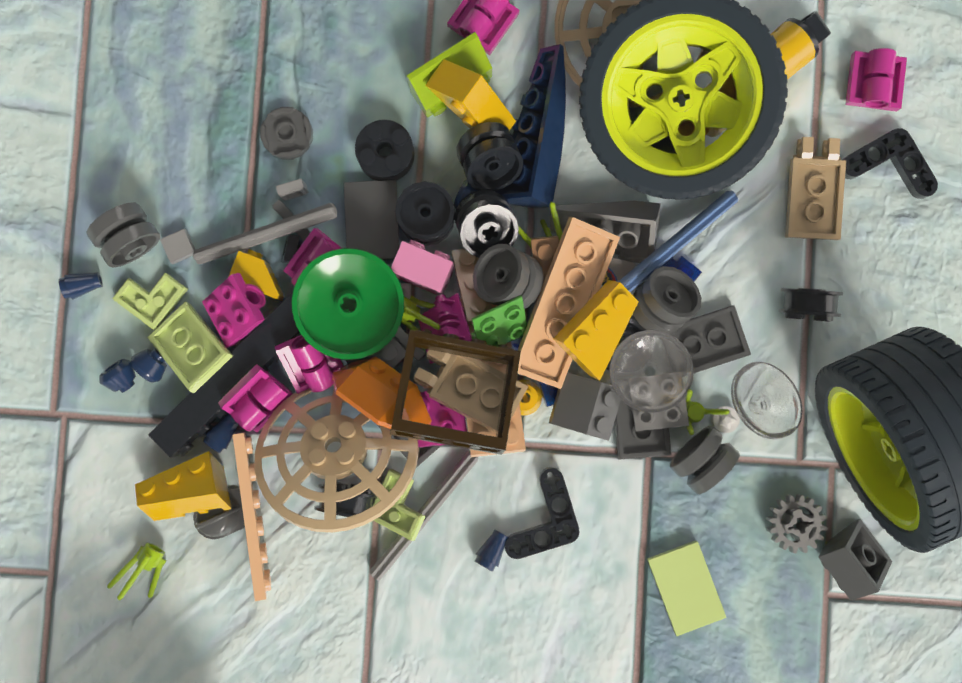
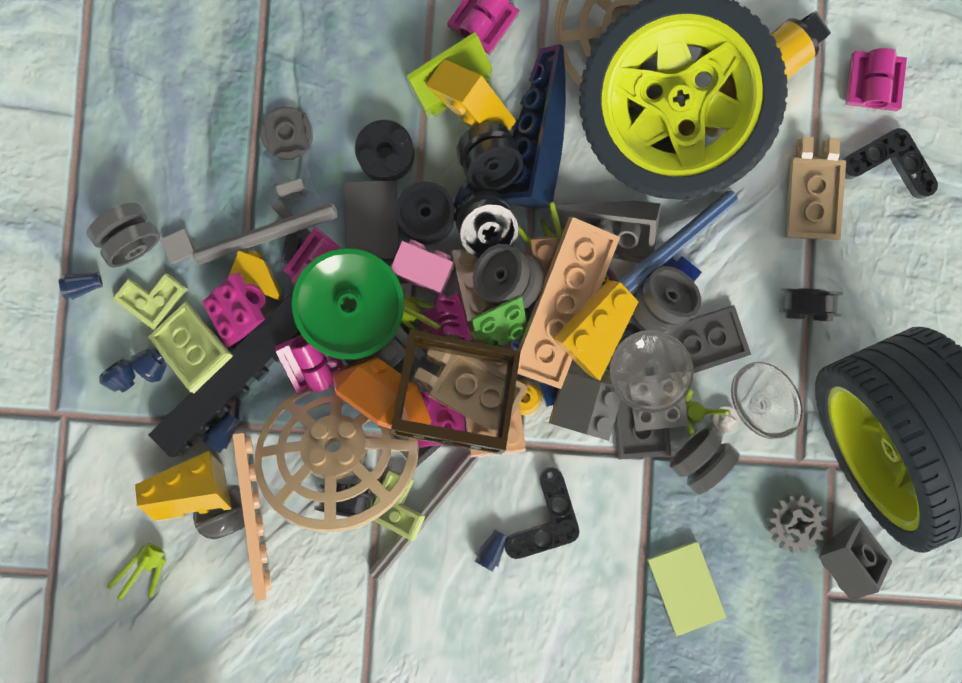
dark pink plate [218,364,293,432] -> none

